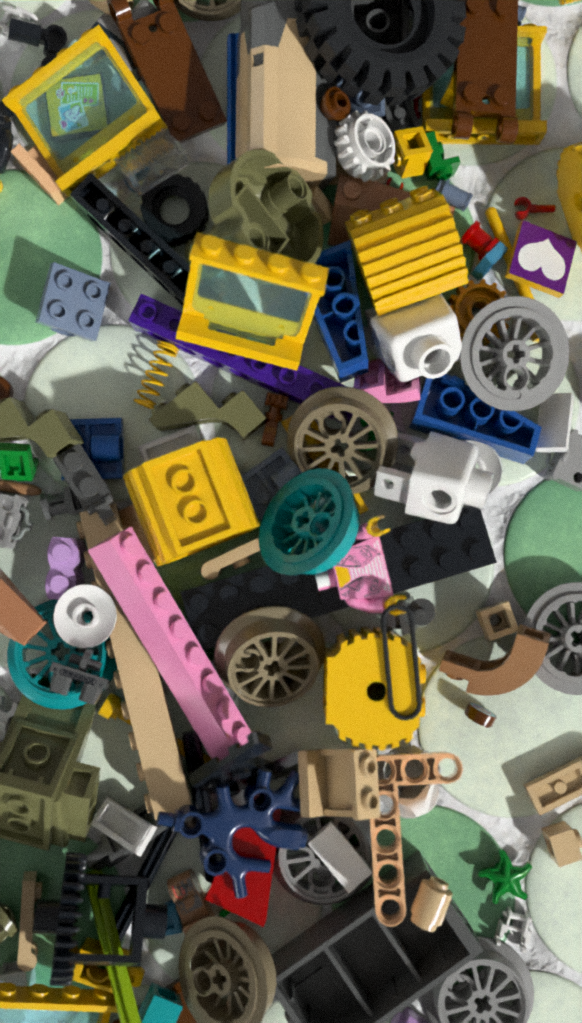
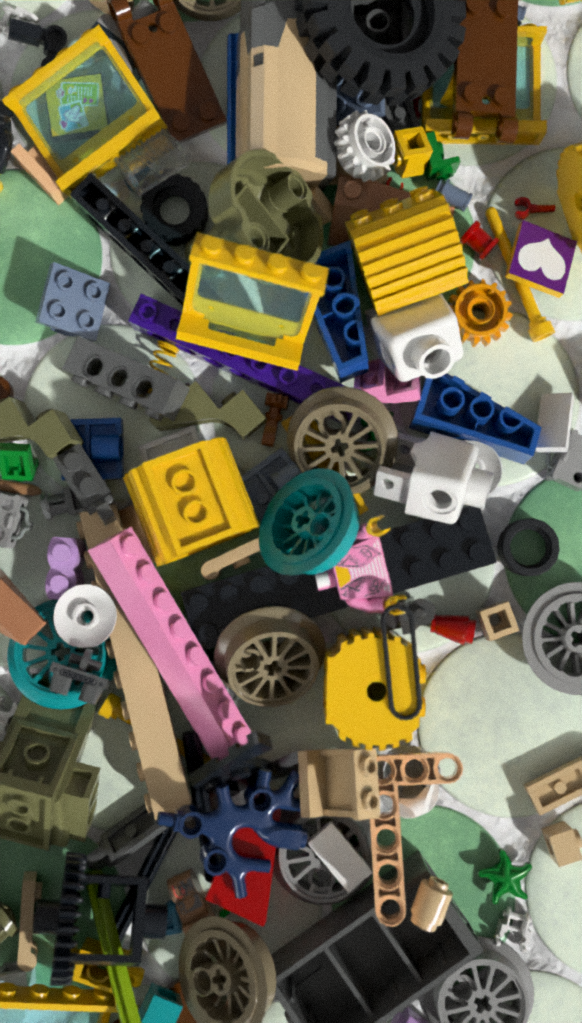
white tile [90,796,157,857] -> none
reddish brown plate [320,87,351,121] -> none
medium nougat arch [439,624,551,696] -> none
light grey piece [460,296,569,411] -> none
reddish brown tile [464,702,497,728] -> none
dark azure tile [471,241,508,281] -> none
none -> dark grey brick [62,336,190,422]
none -> red cone [430,615,477,646]
none -> black tyre [497,518,560,576]

